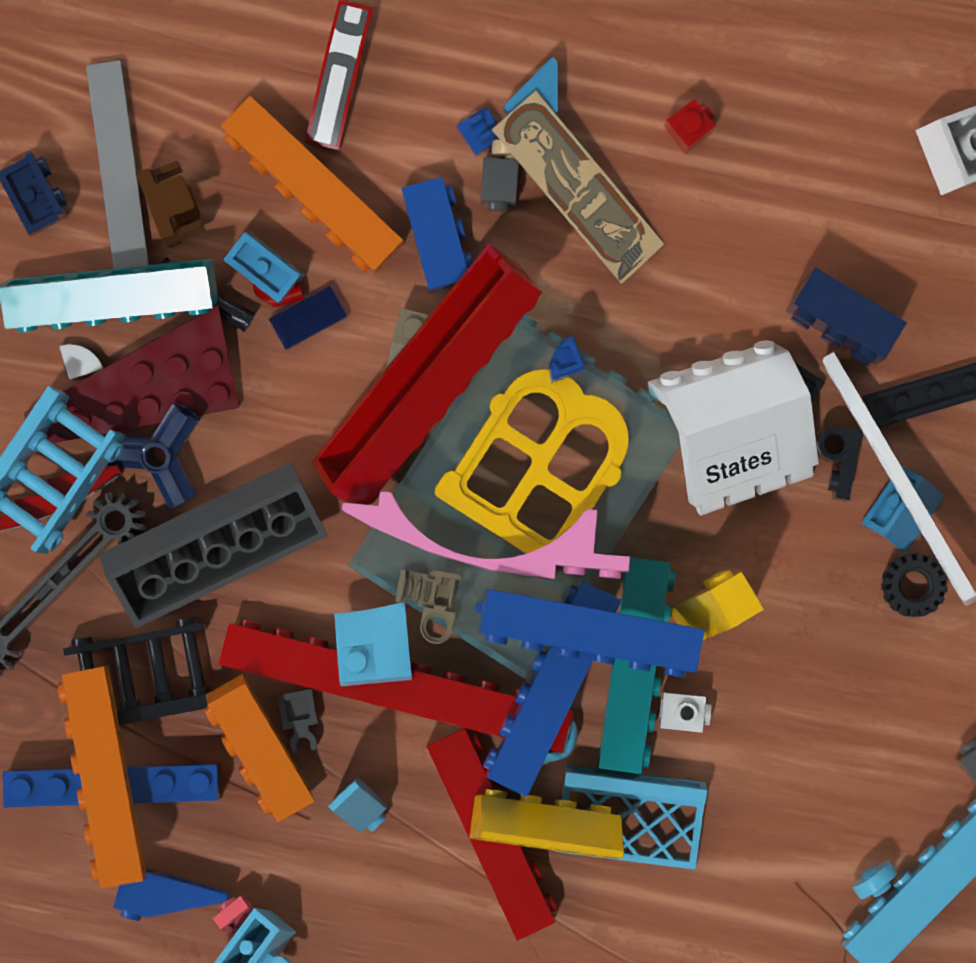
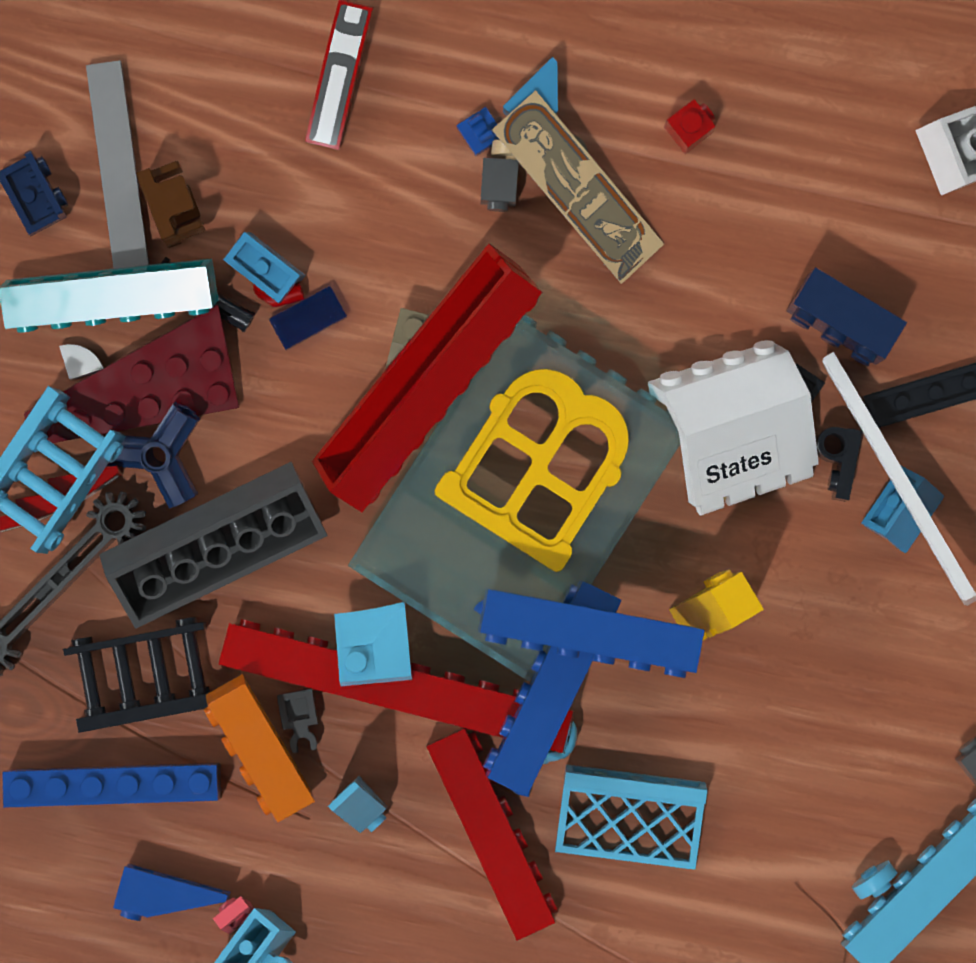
orange brick [58,666,147,889] -> none
orange brick [221,96,404,275] -> none
bright pink slope [342,491,630,581] -> none
dark tan piece [395,569,462,644] -> none
blue brick [402,177,473,293] -> none
yellow slope [469,789,624,859] -> none
blue tile [549,336,586,383] -> none
teal brick [597,557,676,774] -> none
white brick [658,692,711,733] -> none
black tyre [881,553,948,617] -> none

